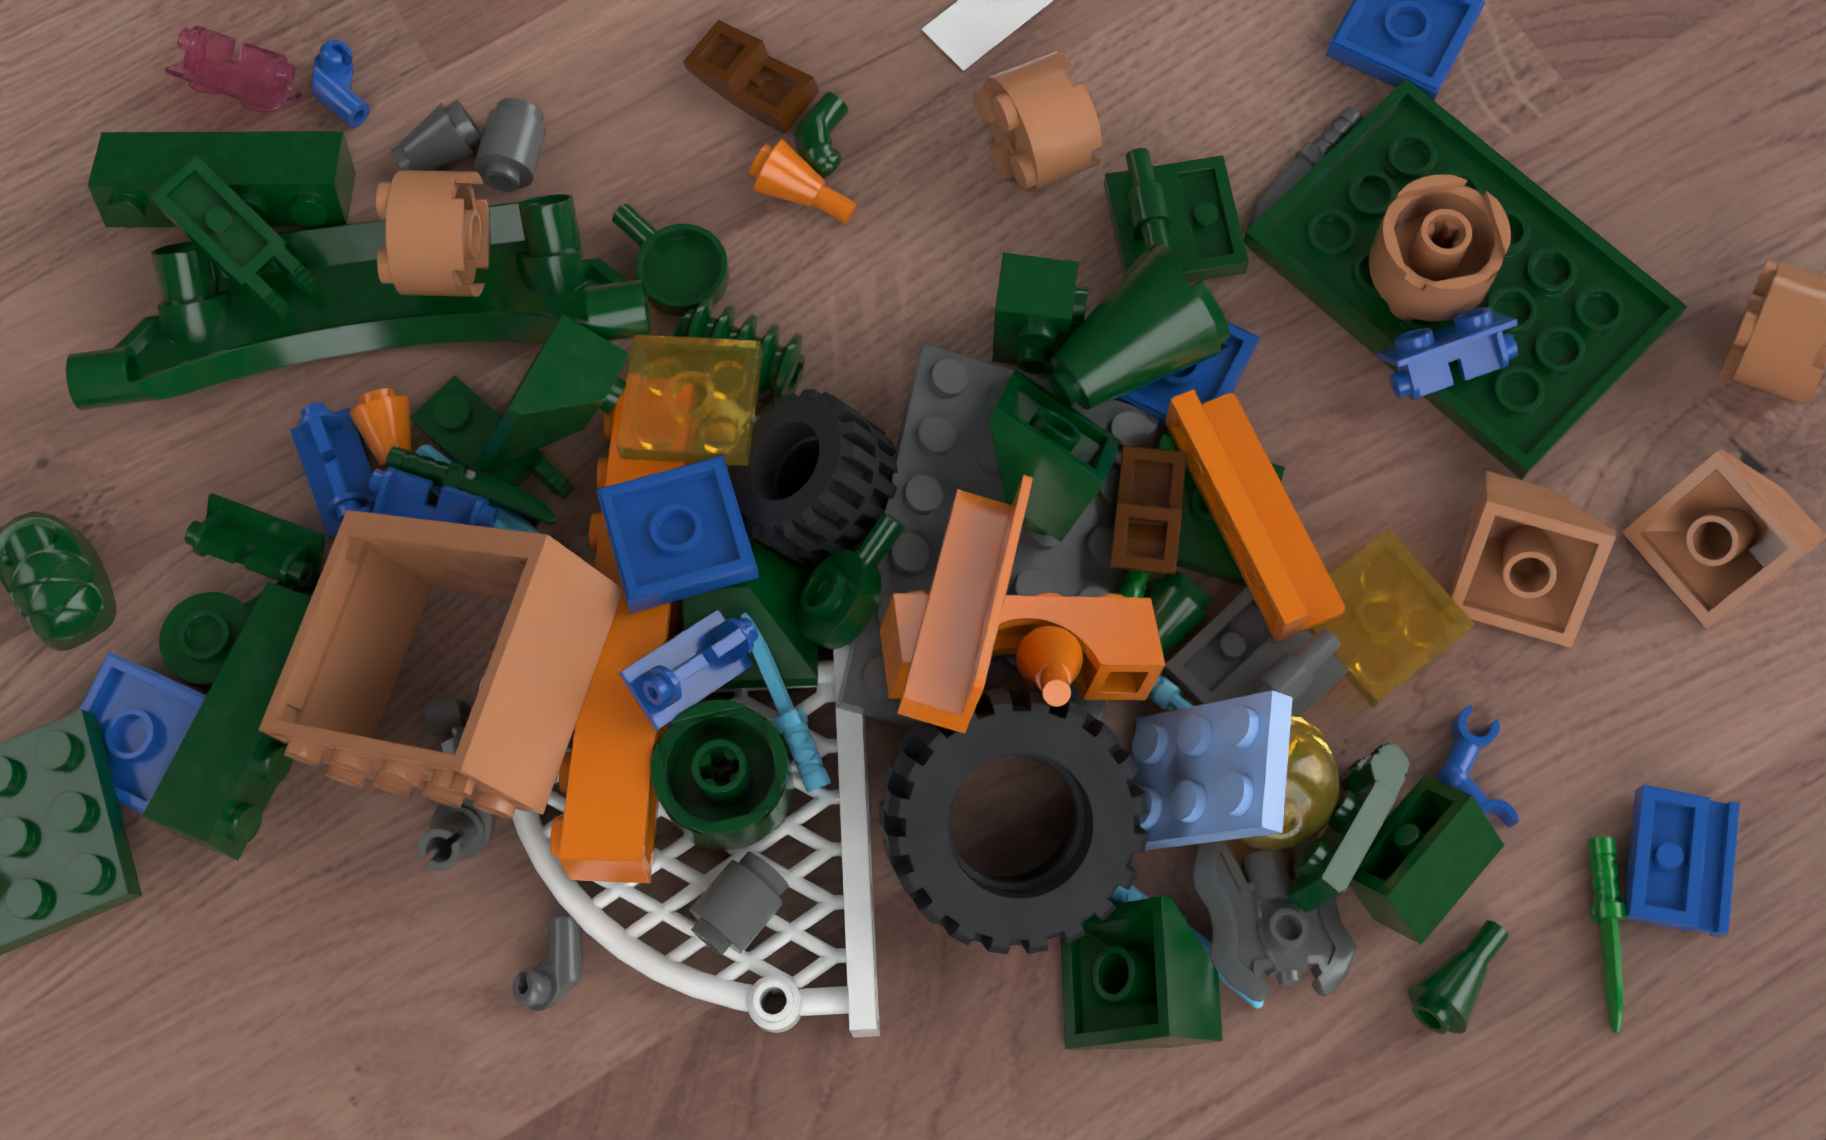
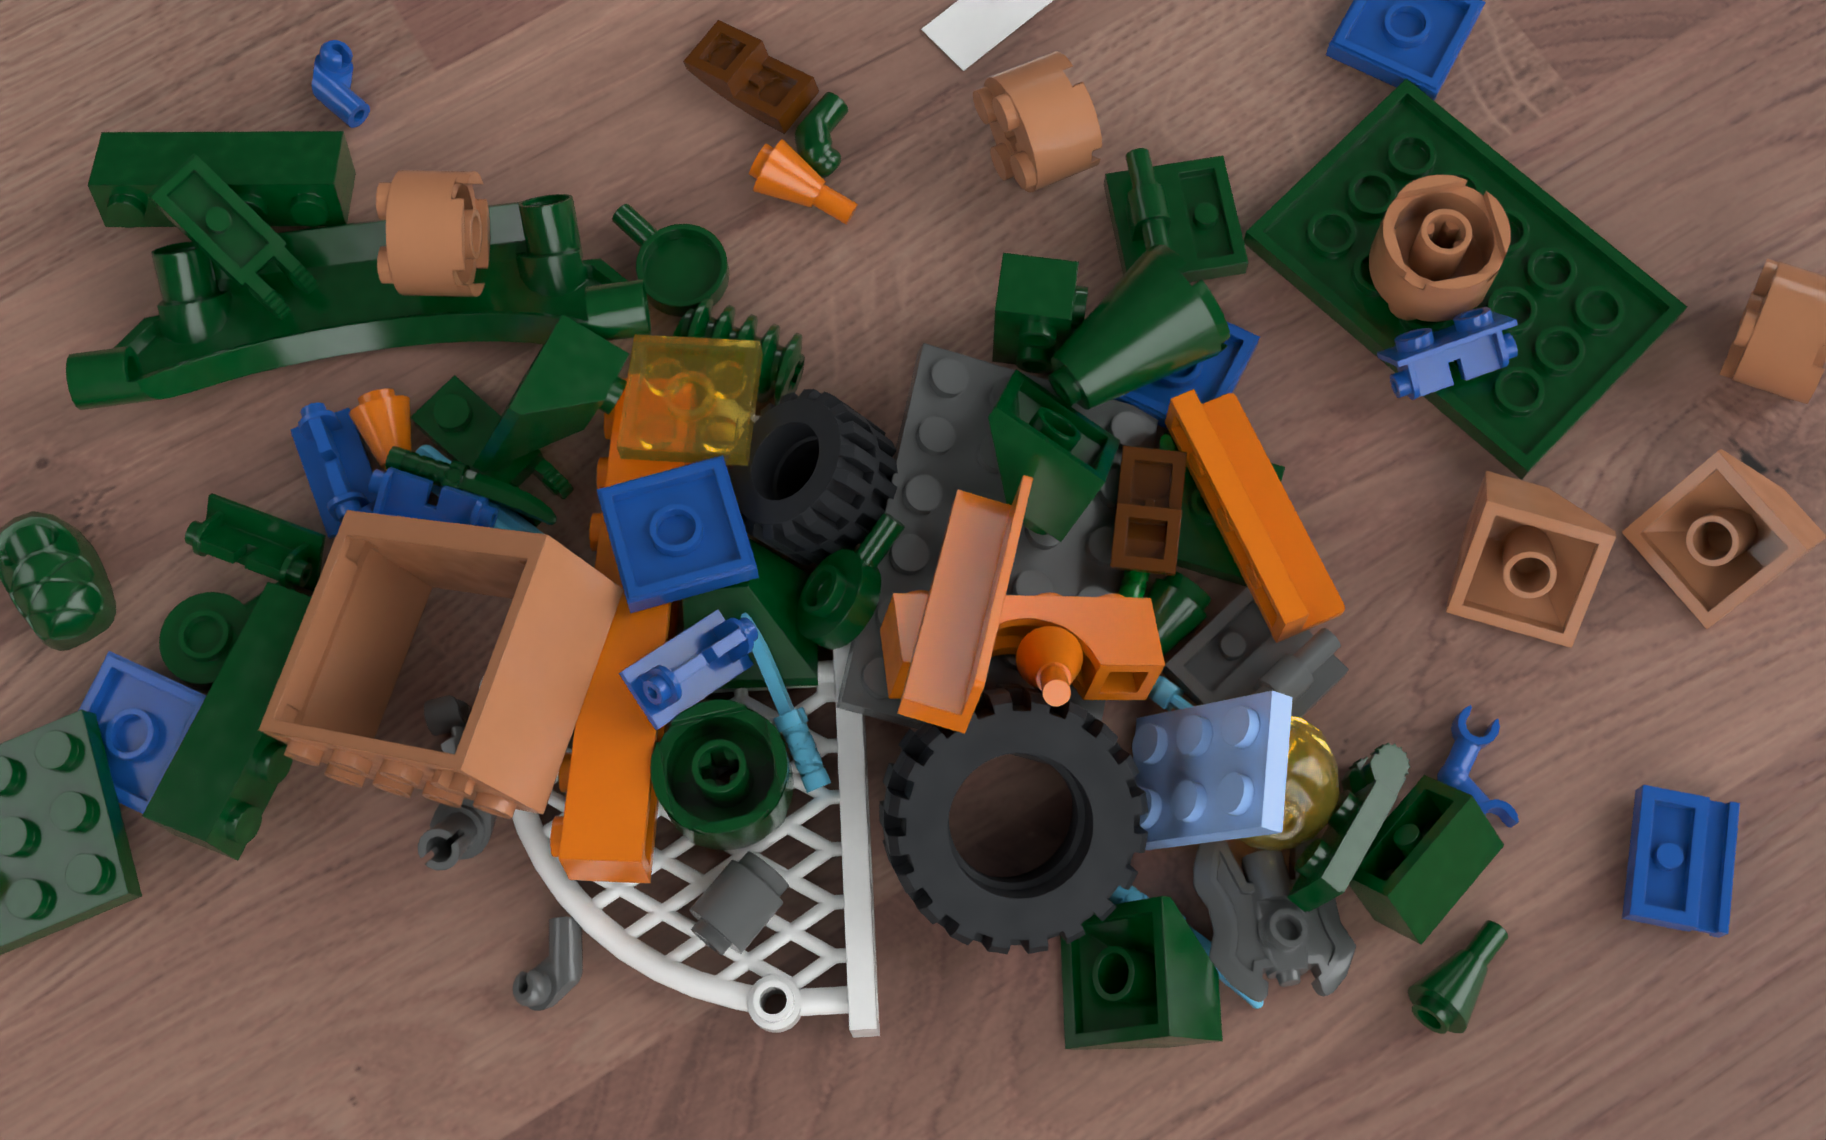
clear pink hinge [165,25,302,113] -> none
dark grey cone [391,100,482,171] -> none
dark grey brick [474,98,546,192] -> none
dark grey piece [1248,106,1363,229] -> none
clear yellow plate [1308,529,1475,708] -> none
green piece [1588,837,1627,1033] -> none

